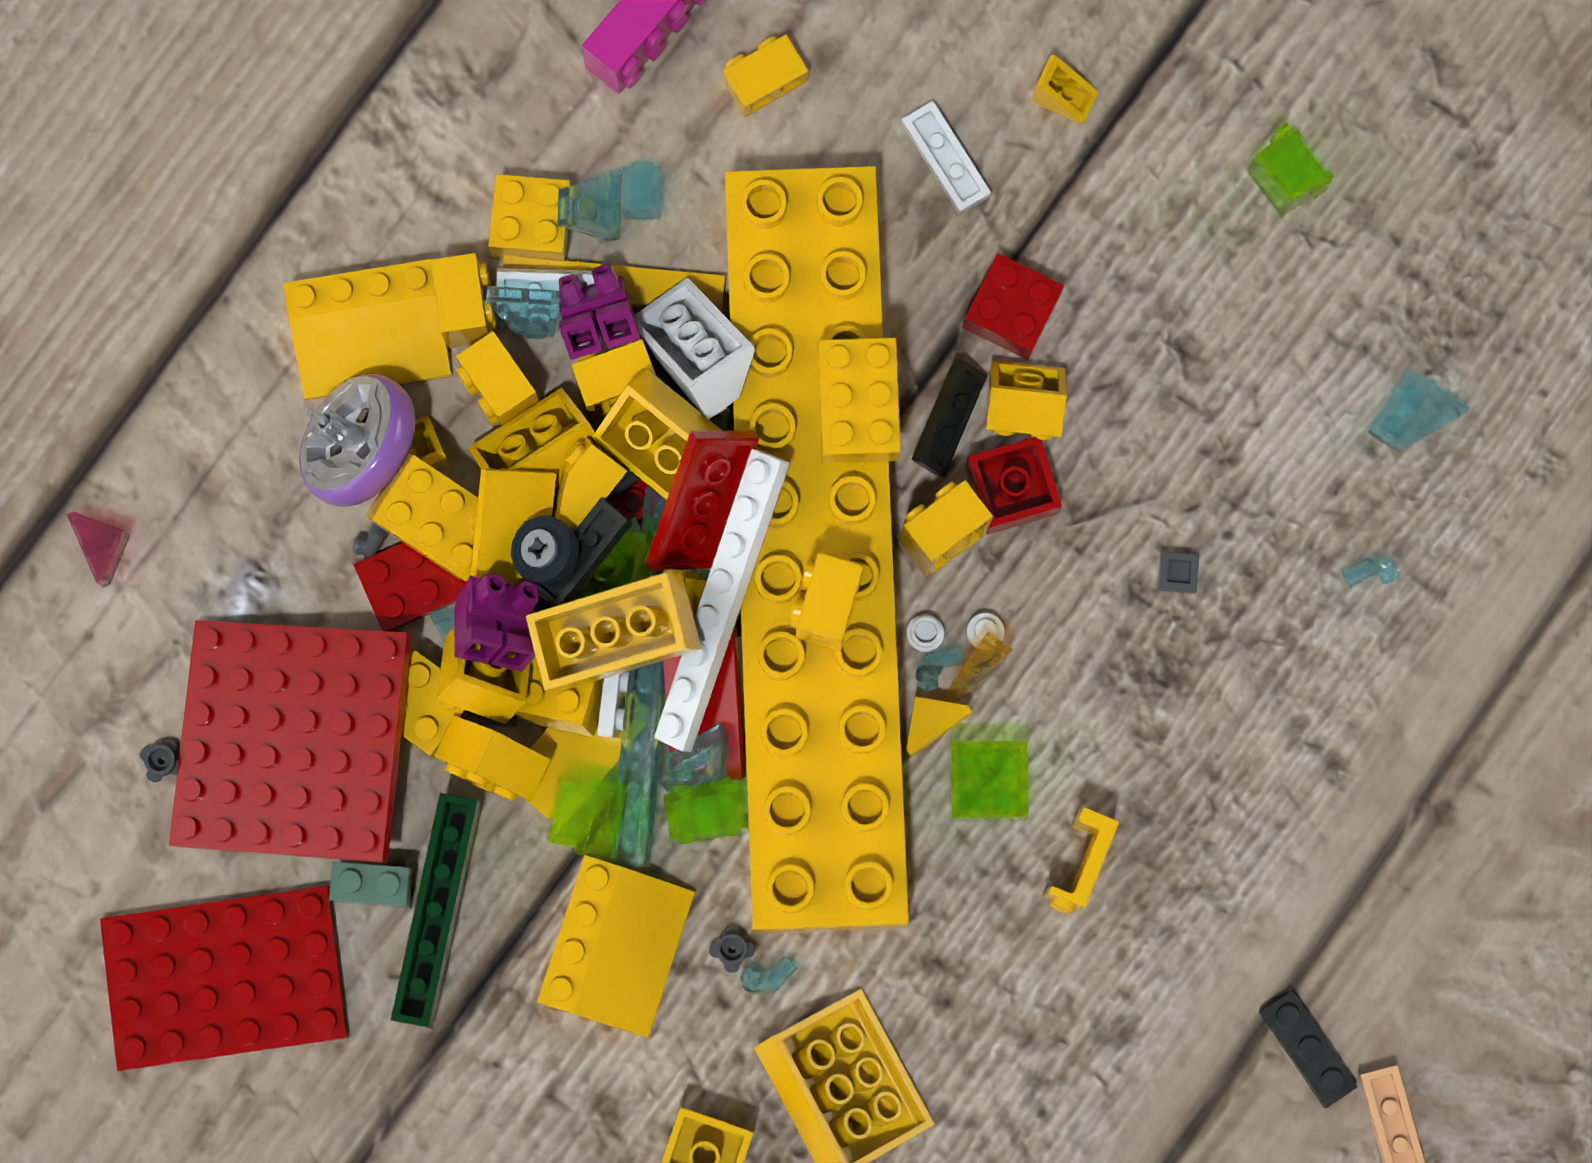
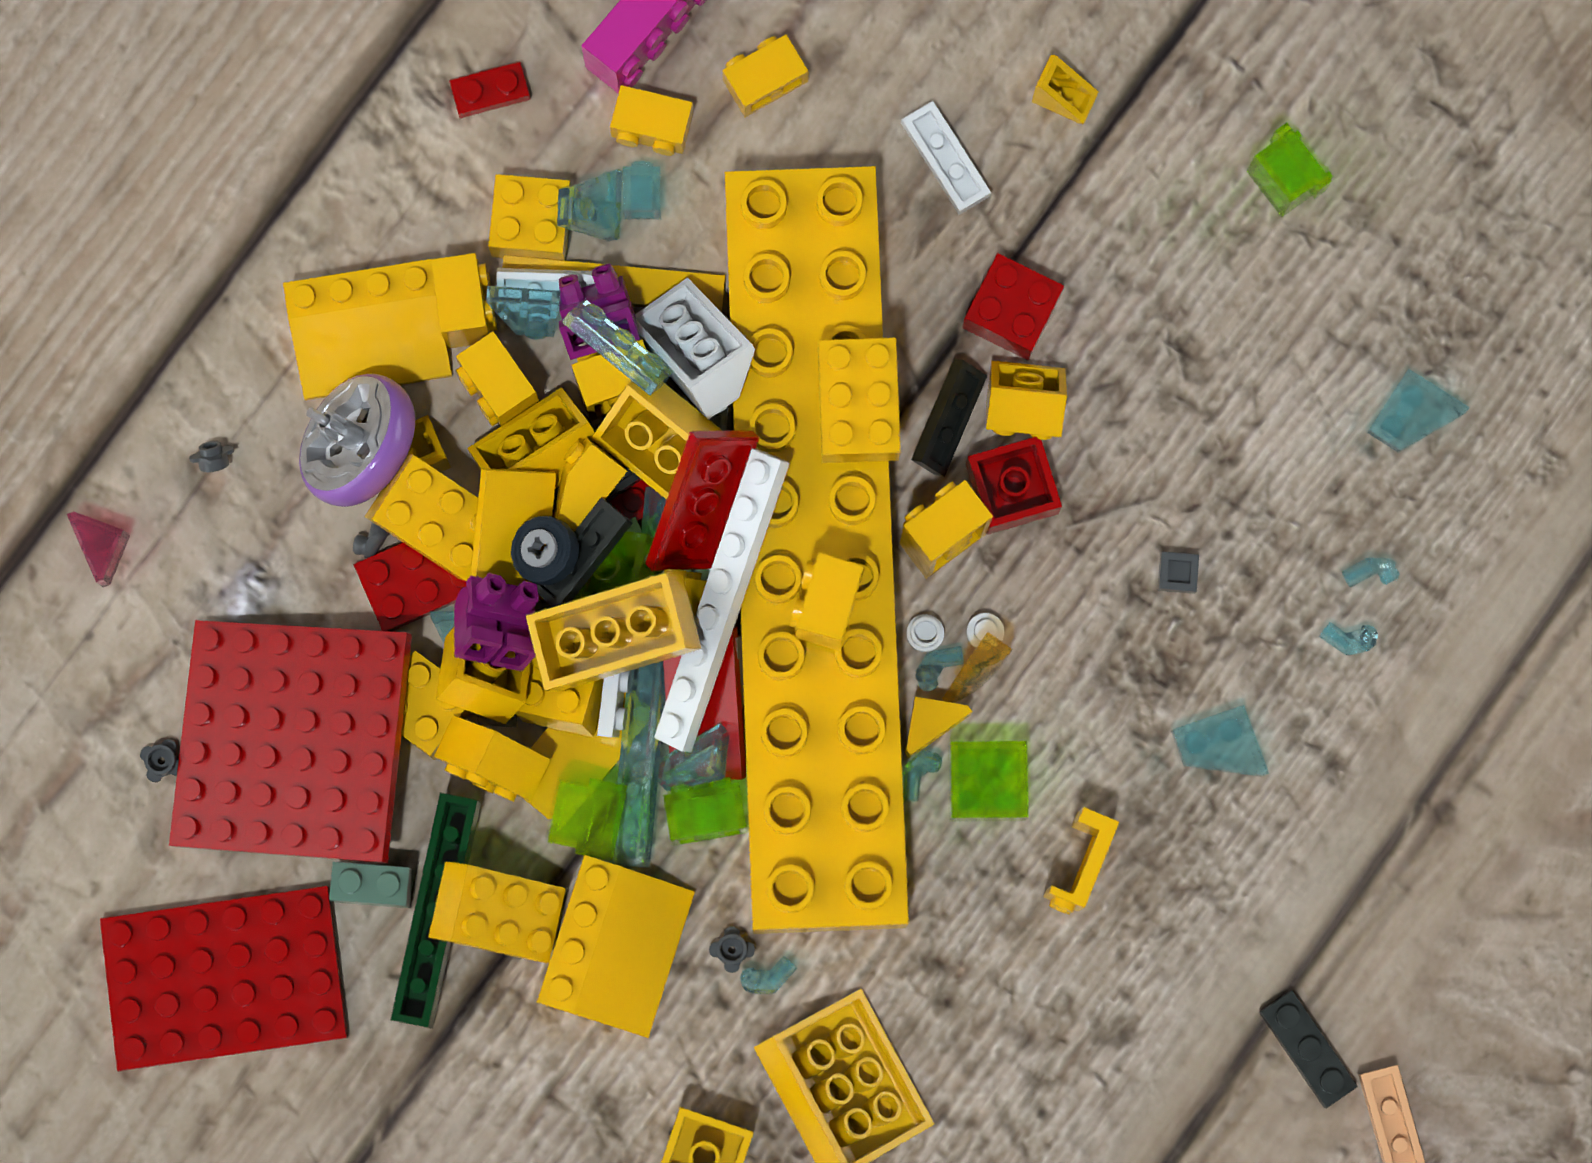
none -> dark grey plate [189,441,234,472]
none -> yellow brick [428,861,566,964]
none -> red plate [449,61,531,119]
none -> clear light blue plate [562,299,673,395]
none -> yellow brick [610,85,694,156]
none -> clear light blue arm [902,750,942,801]
none -> clear light blue wing [1171,705,1269,777]
none -> clear light blue arm [1319,622,1378,655]

